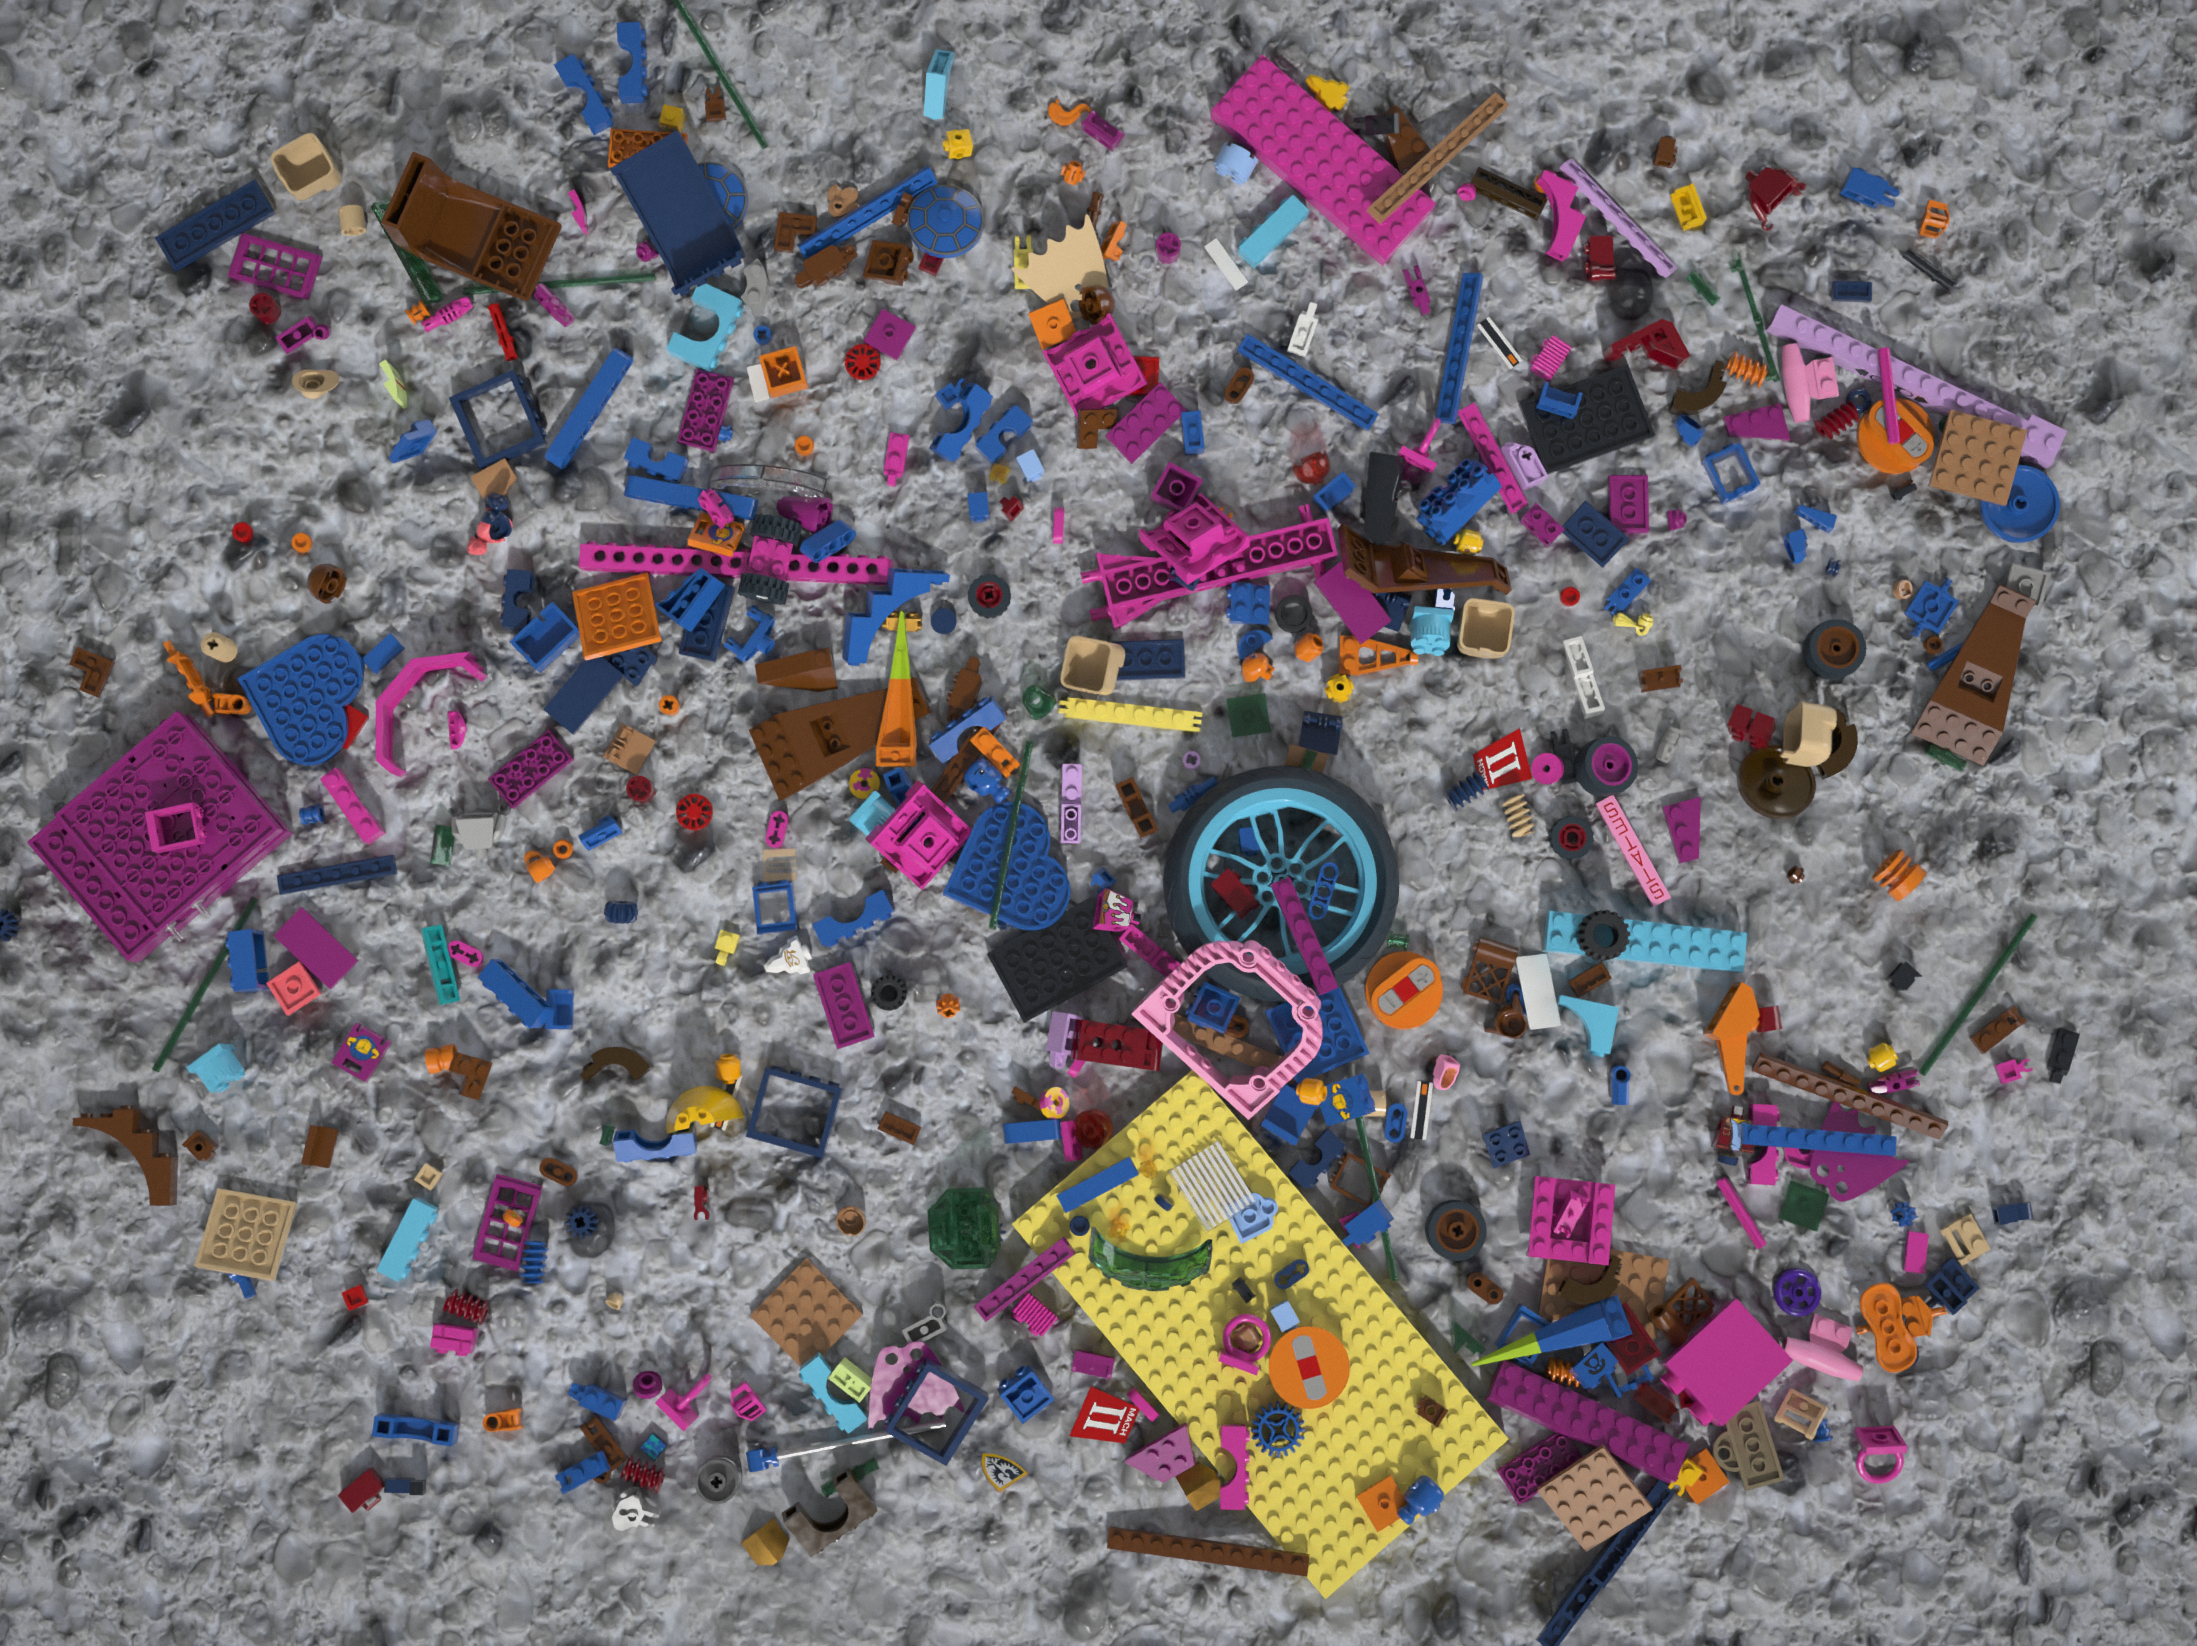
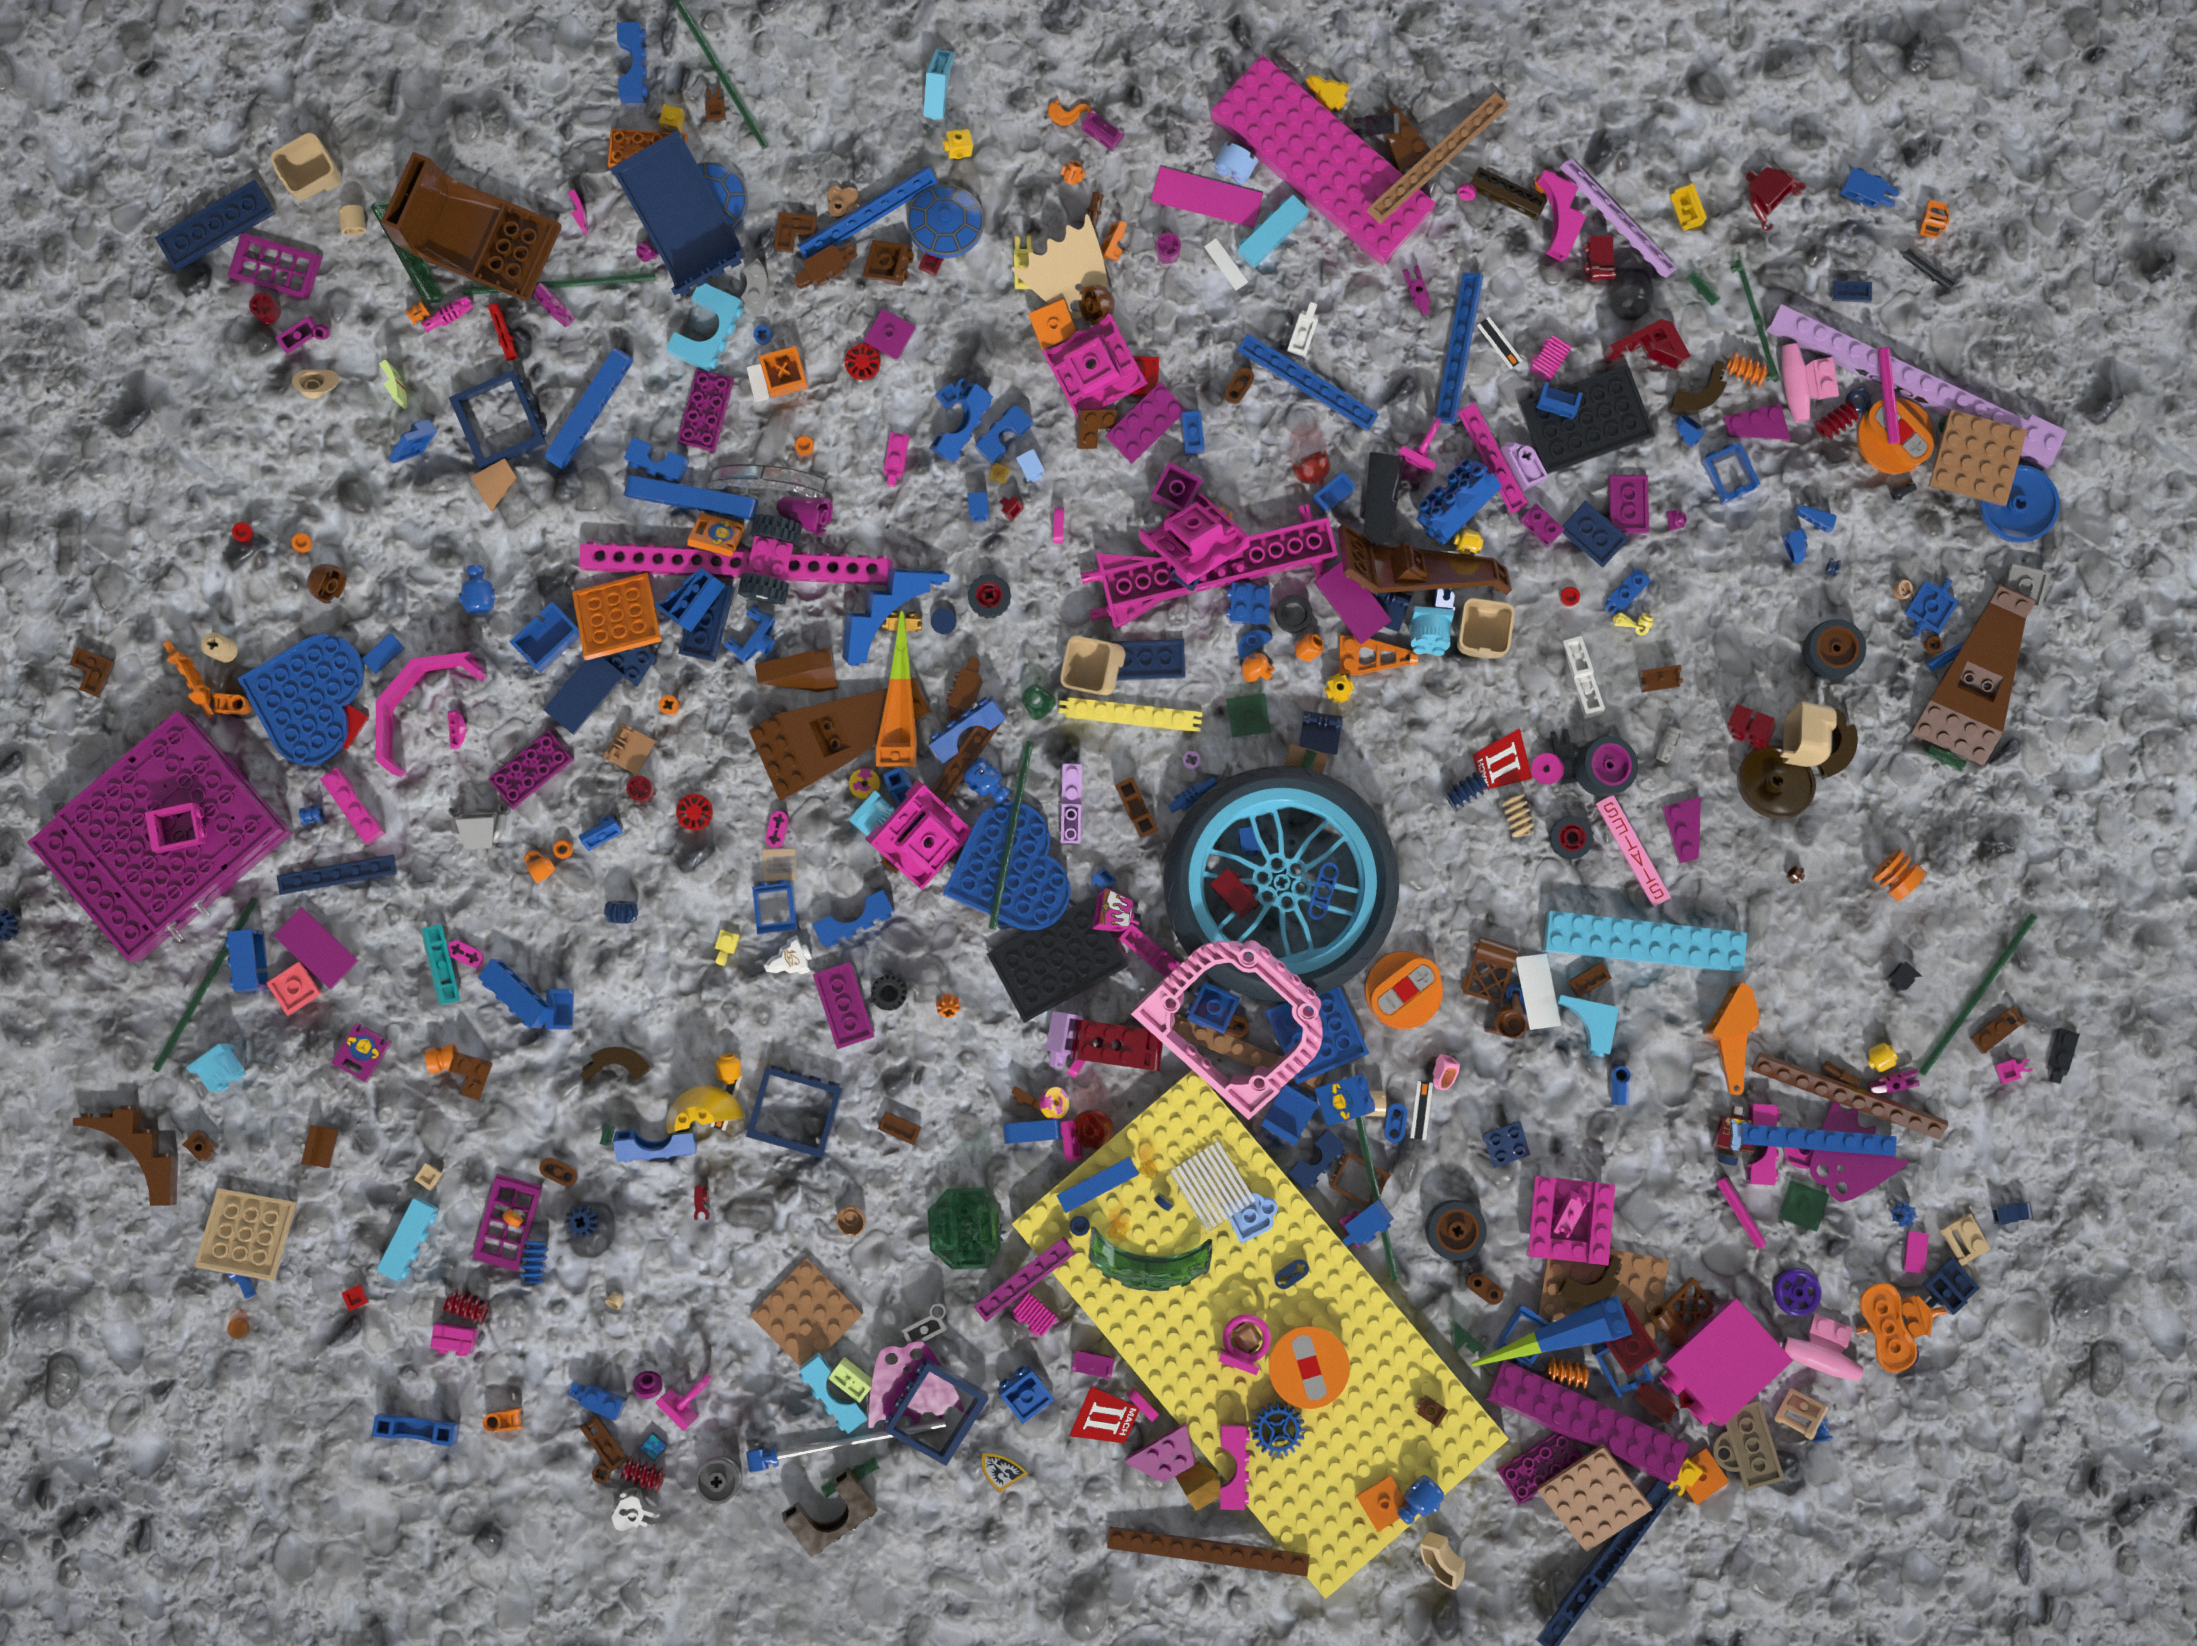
dark red piece [338,1467,384,1513] -> none
piece [384,1477,426,1495] -> none
clear green plate [430,824,455,866] -> none
dark blue hair [467,492,513,555] -> none
dark blue arch [500,569,535,631] -> none
blue arch [553,54,614,135] -> none
blue plate [555,1451,611,1495] -> none
dark pink hinge [698,488,734,530] -> none
blue plate [718,425,734,444] -> none
dark pink piece [731,1380,767,1421] -> none
pearl gold slope [741,1517,790,1565] -> none
blue beam [800,520,856,563] -> none
reddish brown plate [891,192,913,227] -> none
orange plate [968,726,1020,779] -> none
black pin [1232,1277,1256,1304] -> none
magenta plate [1270,877,1338,996] -> none
light blue brick [1270,1299,1300,1333] -> none
light orange head [1296,1078,1327,1105] -> none
clear green bush [1387,931,1410,951] -> none
blue brick [1569,1343,1618,1389] -> none
black tyre [1576,910,1631,961] -> none
reddish brown brick [1653,136,1678,169] -> none
dark red piece [1756,1005,1783,1033] -> none
dark pink tile [1854,1426,1907,1484] -> none
none -> clear orange tile [227,1318,250,1339]
none -> blue piece [459,565,496,614]
none -> dark pink window [1151,167,1263,228]
none -> tan brick [1420,1532,1465,1590]

